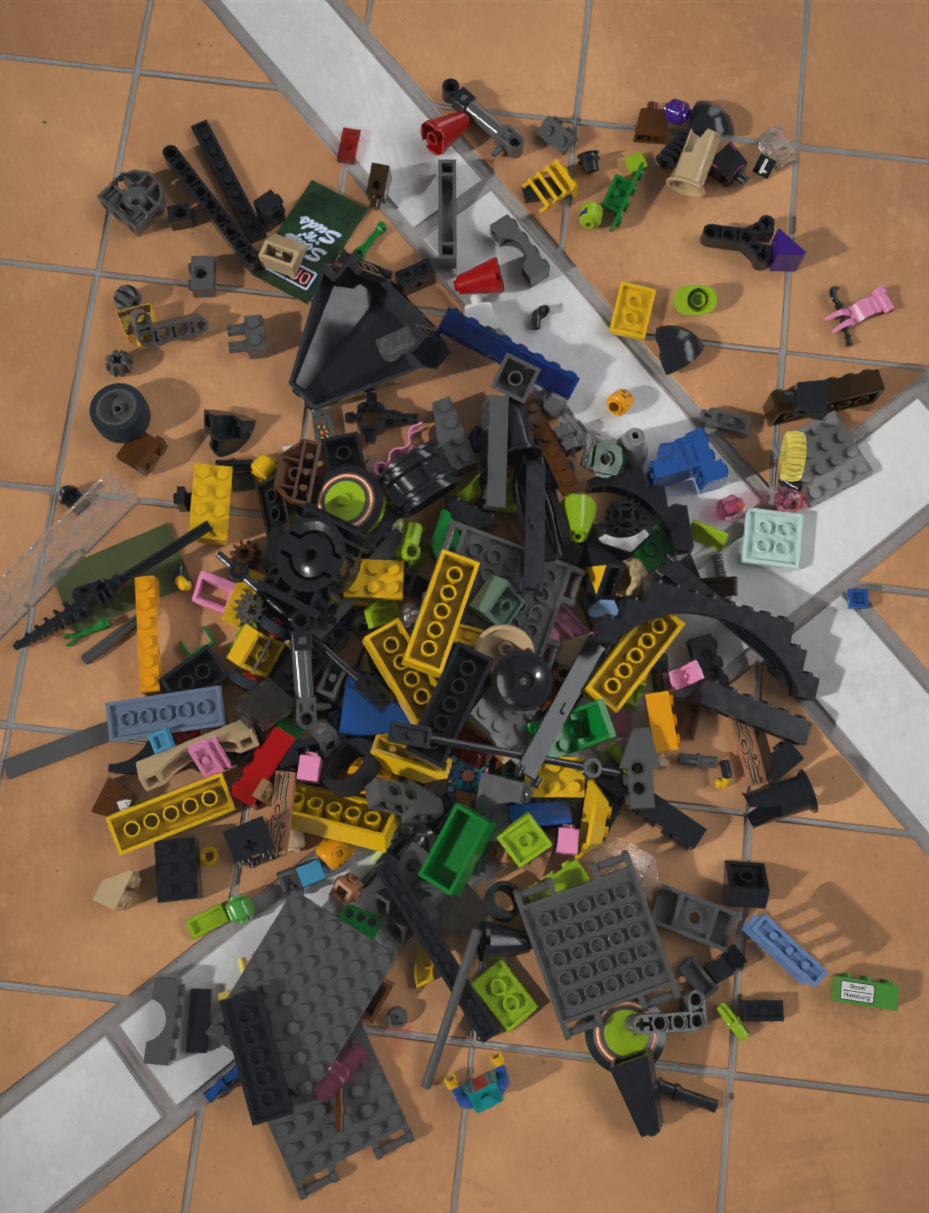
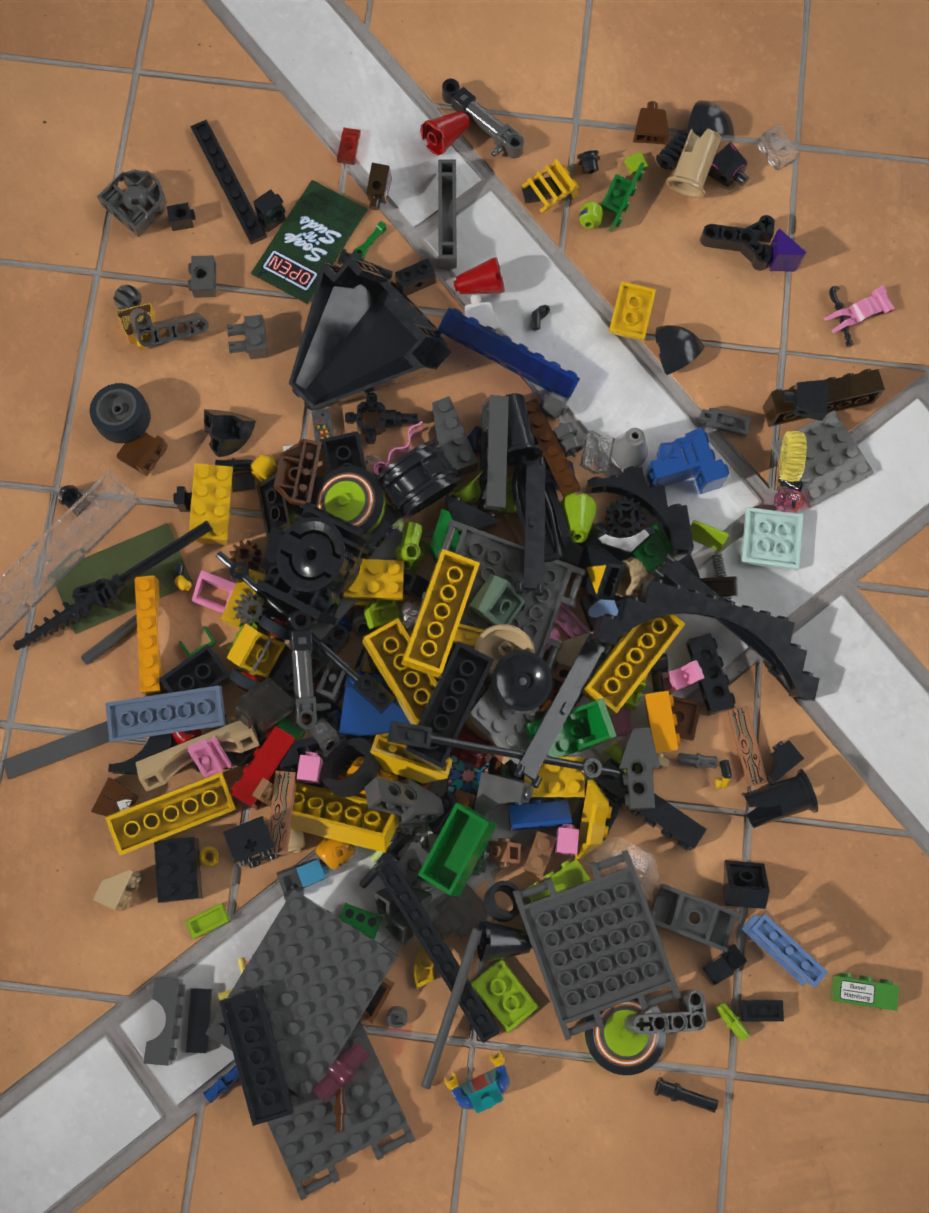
green piece [63,619,112,647] -> none
dark grey piece [105,350,133,377] -> none
dark azure tile [148,728,175,754] -> none
black beam [162,145,262,273] -> none
bright green head [225,893,255,925] -> none
tan slope [258,233,308,278] -> none
nougat brick [328,872,364,907] -> none
clear bracket [375,326,418,362] -> none
dark grey arch [490,214,550,288] -> none
dark grey slope [491,352,541,403] -> none
lime tile [496,811,553,868] -> none
dark grey bracket [536,115,579,155] -> none
plate [588,440,626,478] -> none
light orange head [606,388,634,416] -> none
black slope [609,1047,664,1137] -> none
dark purple head [663,98,691,125] -> none
lime piece [673,285,717,315] -> none
dark grey tile [677,956,719,1000] -> none
black brick [693,679,812,746] -> none
clear pink head [715,494,745,522] -> none
black sticker [752,153,777,179] -> none
blue plate [847,589,869,609] -> none

